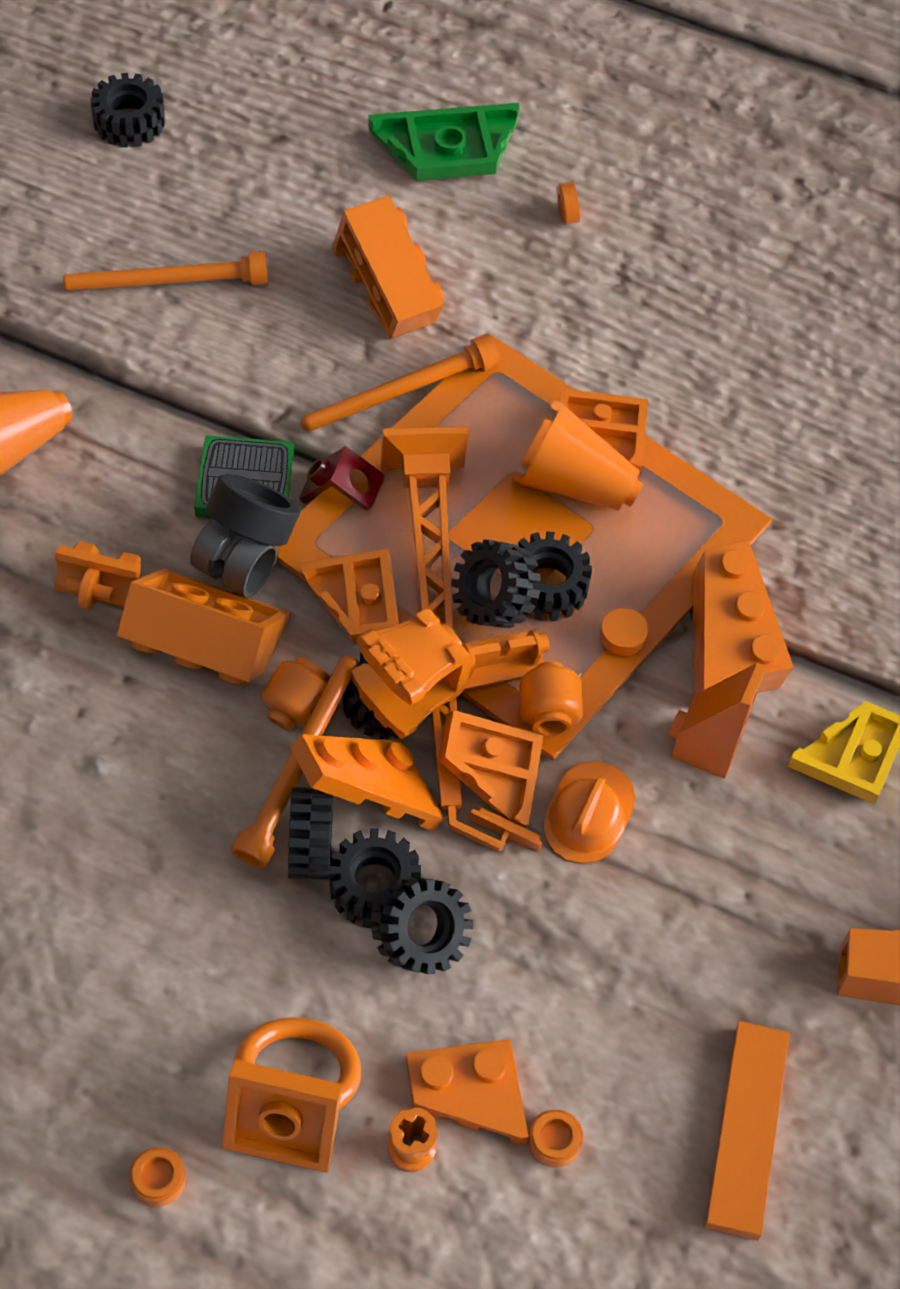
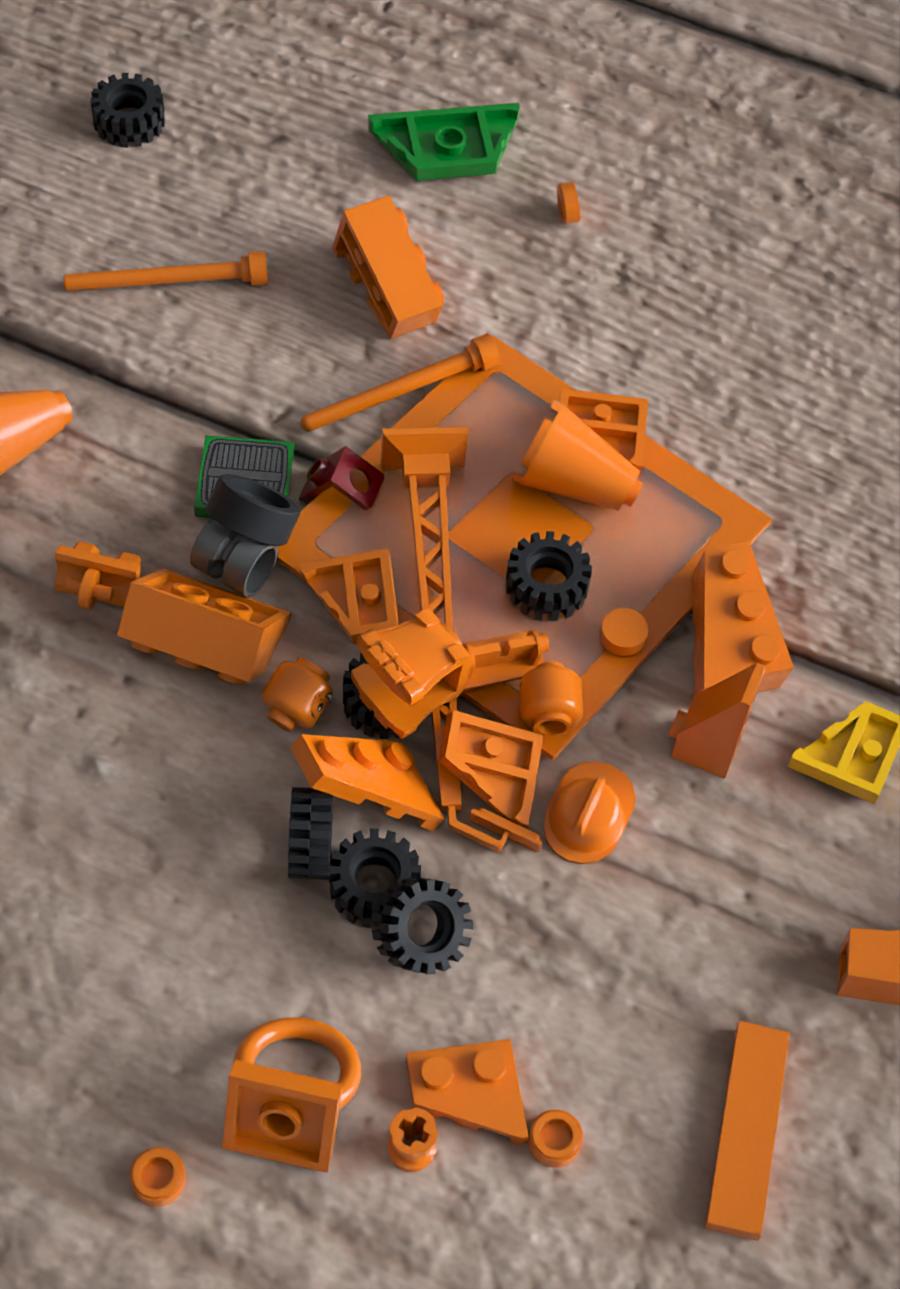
orange piece [230,655,357,869] -> none
black tyre [451,540,541,628] -> none

